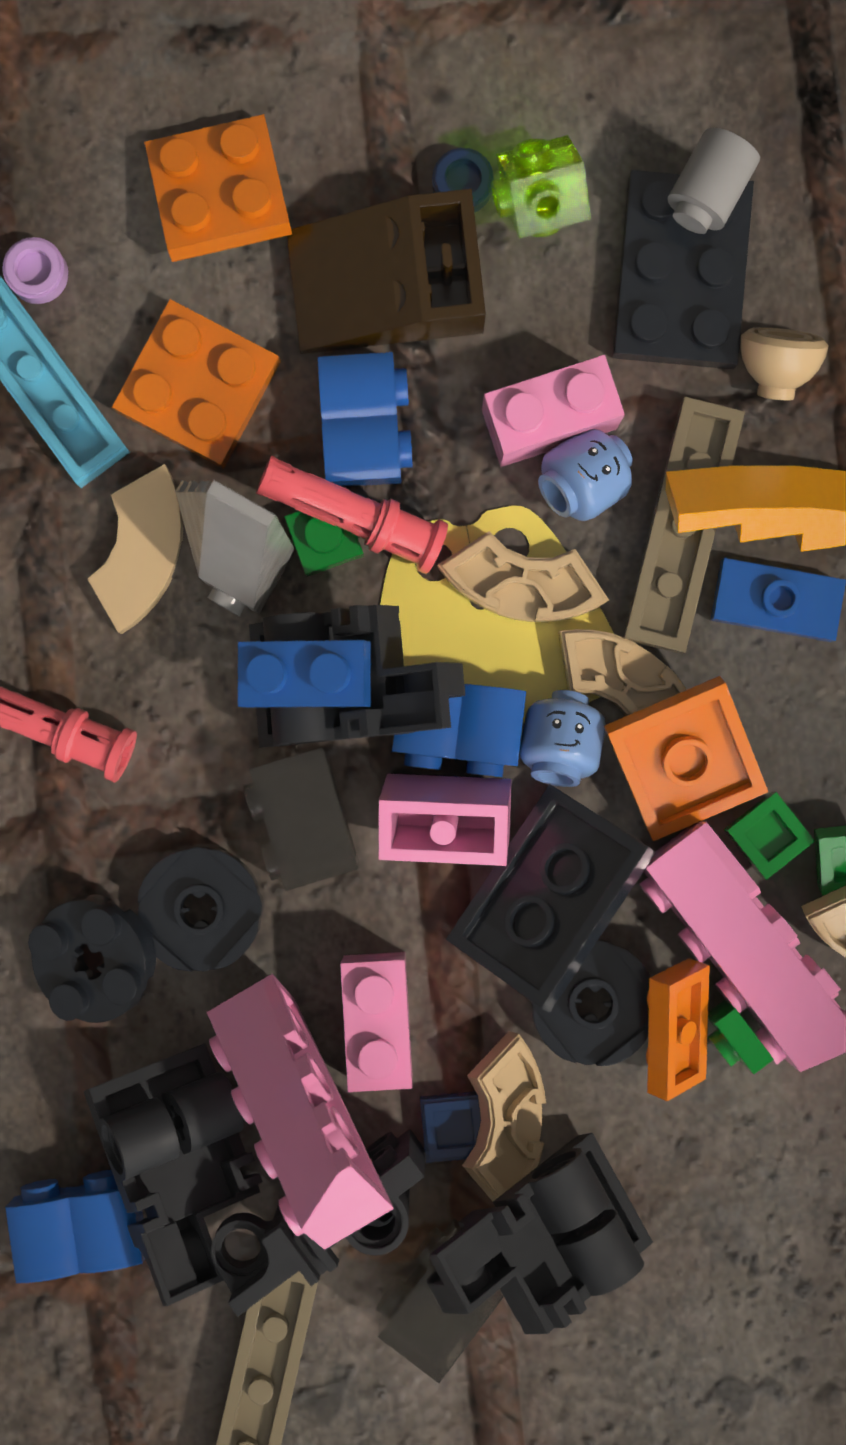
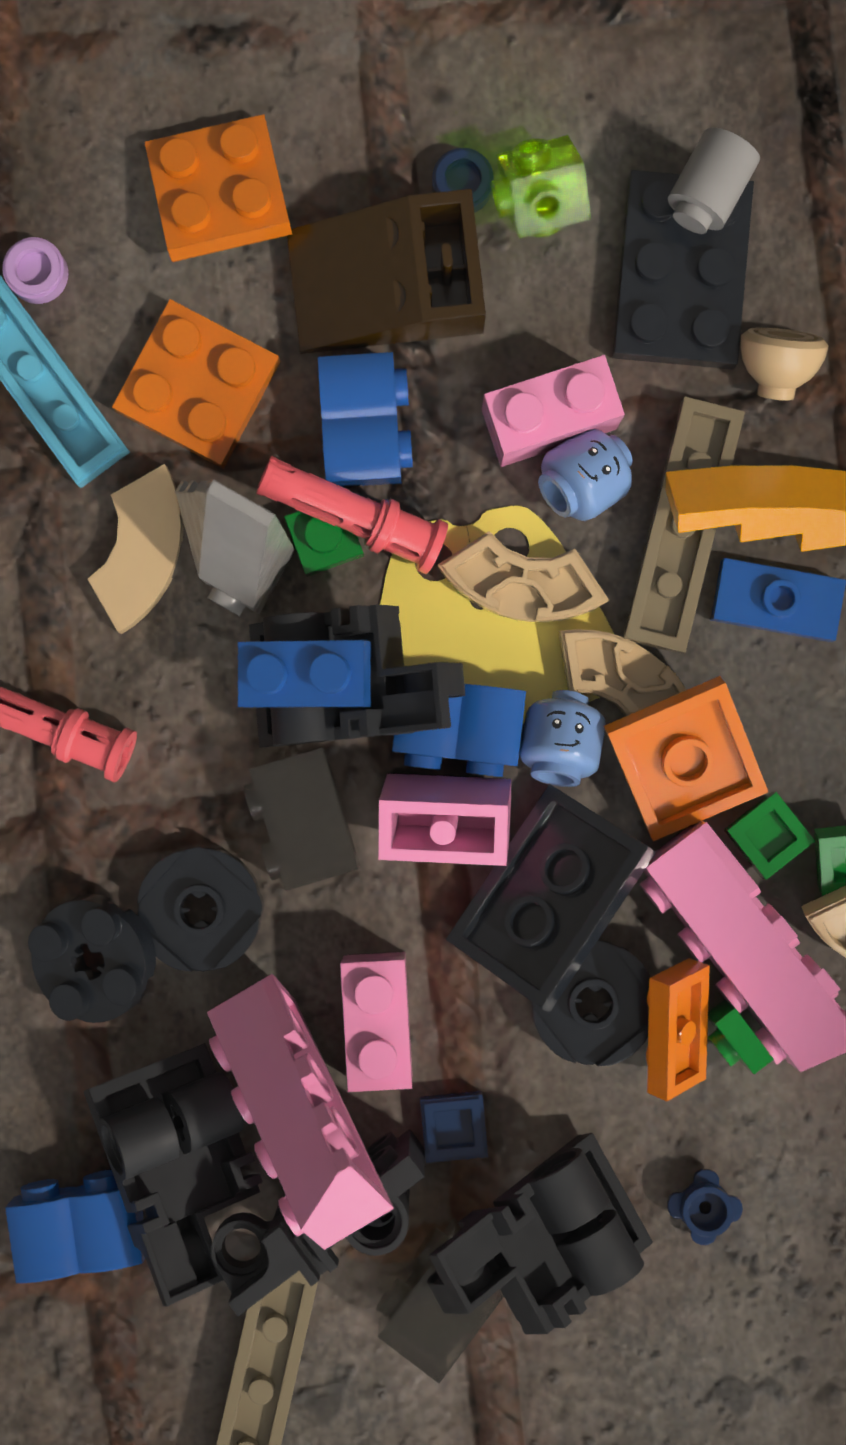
tan tile [462,1031,546,1201] -> none
none -> dark blue plate [667,1169,743,1245]

